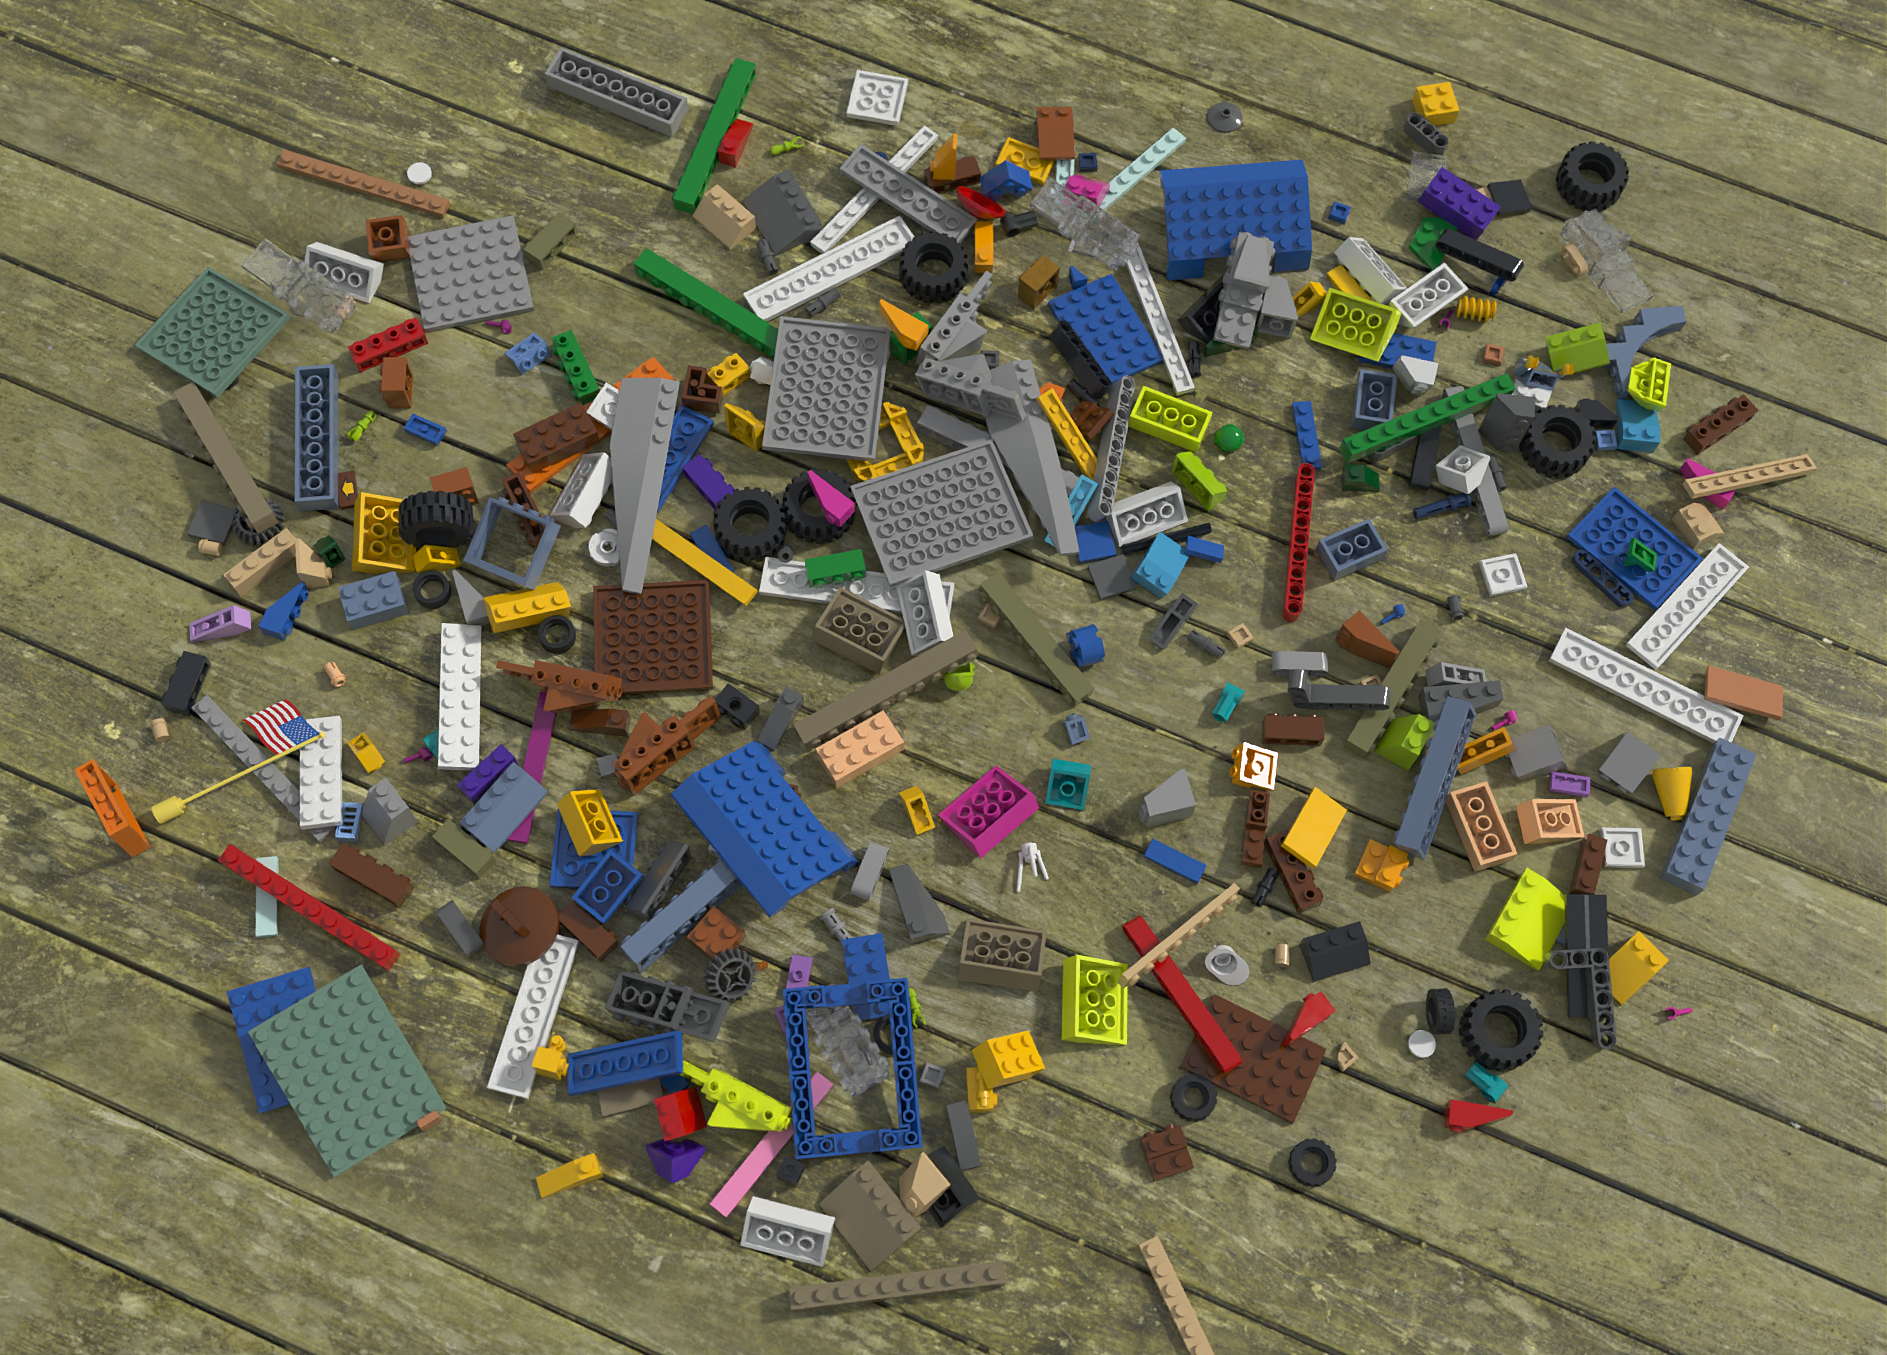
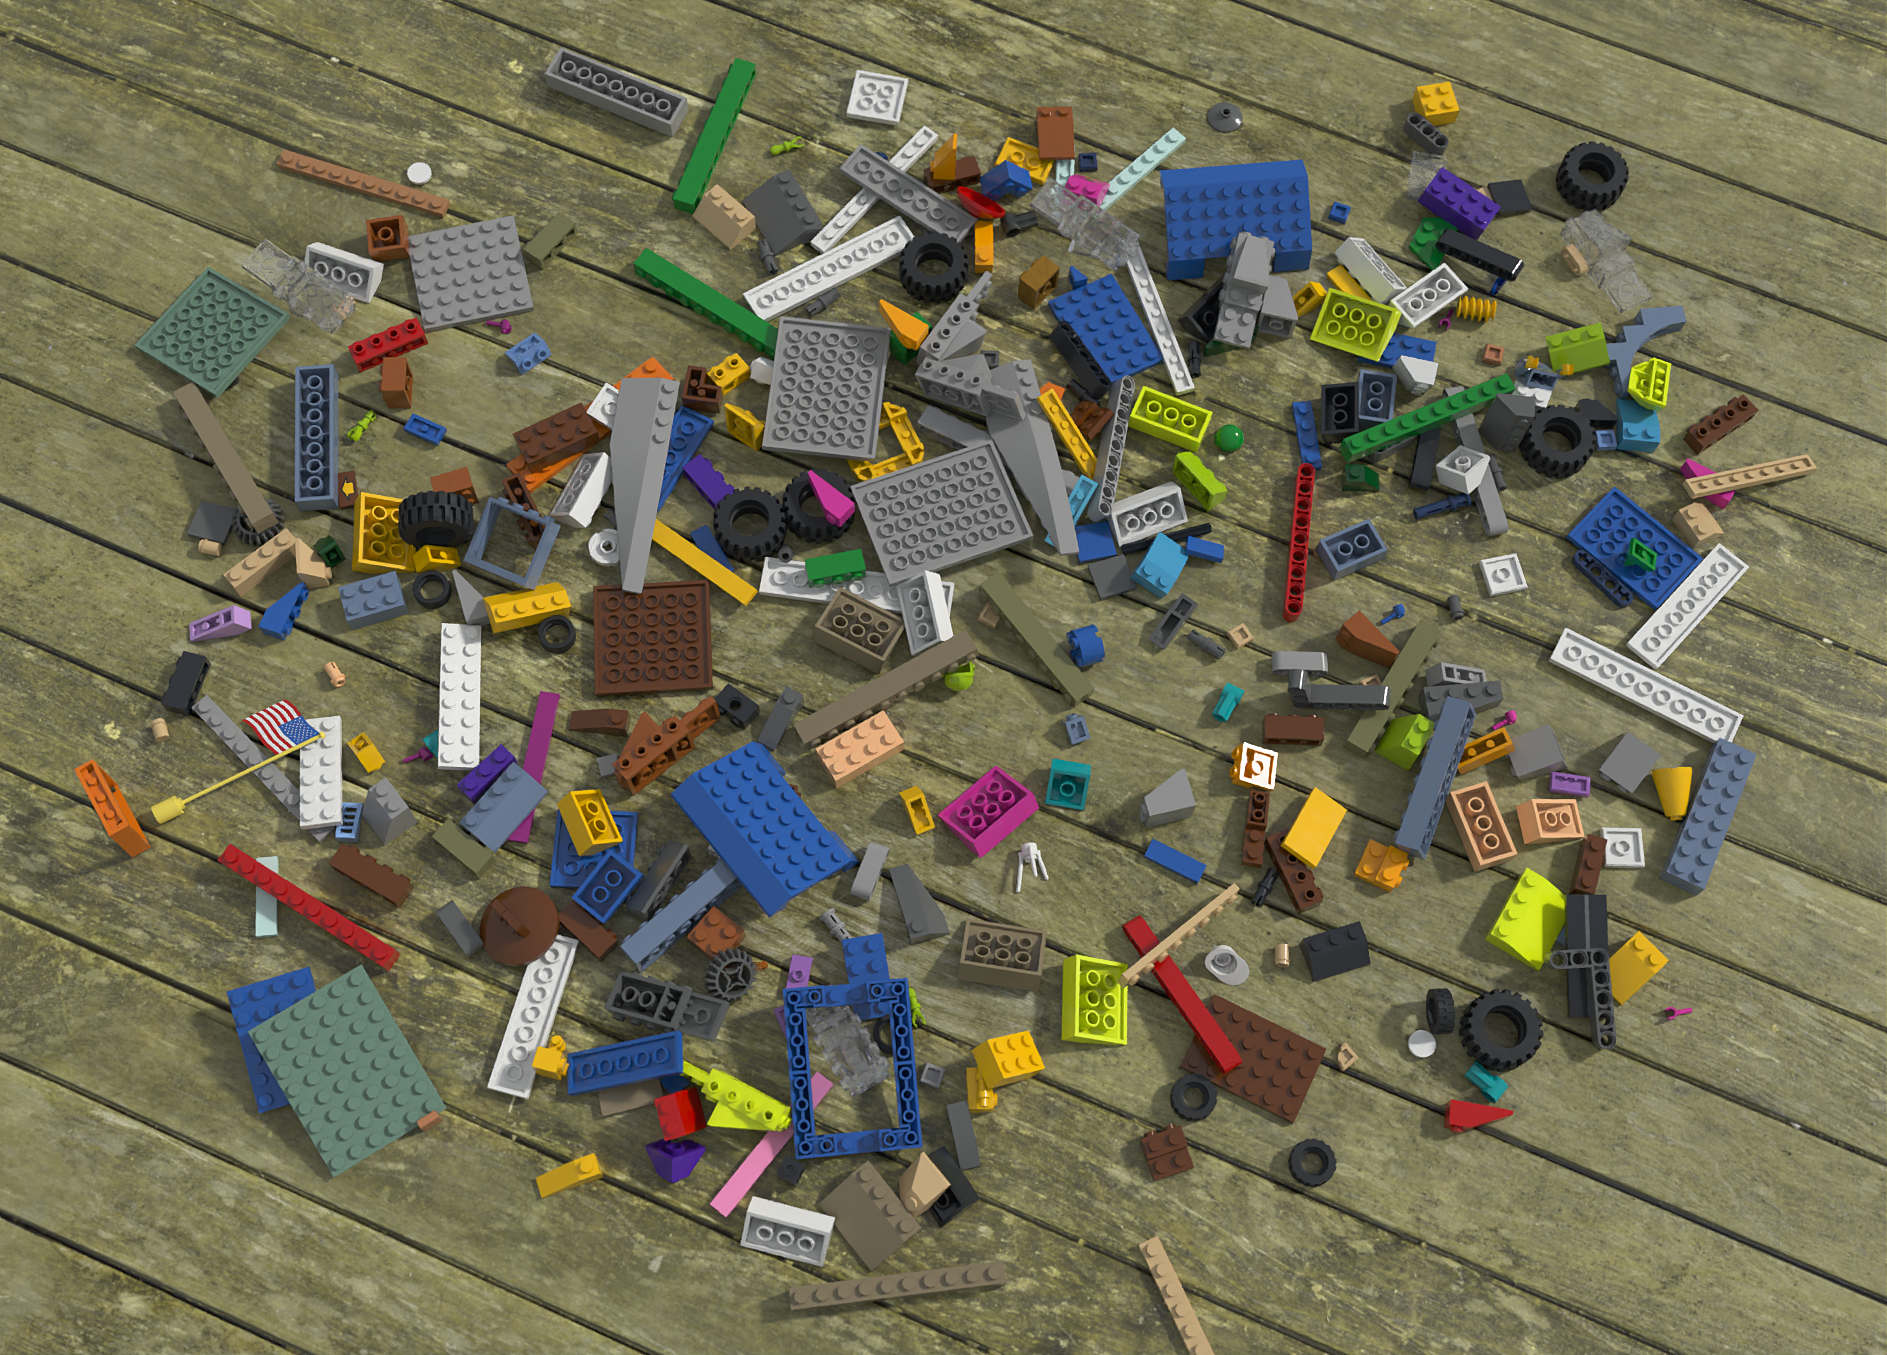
dark orange wedge [496,660,622,714] -> none
green brick [550,330,600,405] -> none
red slope [718,119,754,167] -> none
red slope [1282,991,1336,1047] -> none
nougat tile [1704,666,1783,720] -> none
none -> black slope [1321,382,1359,445]

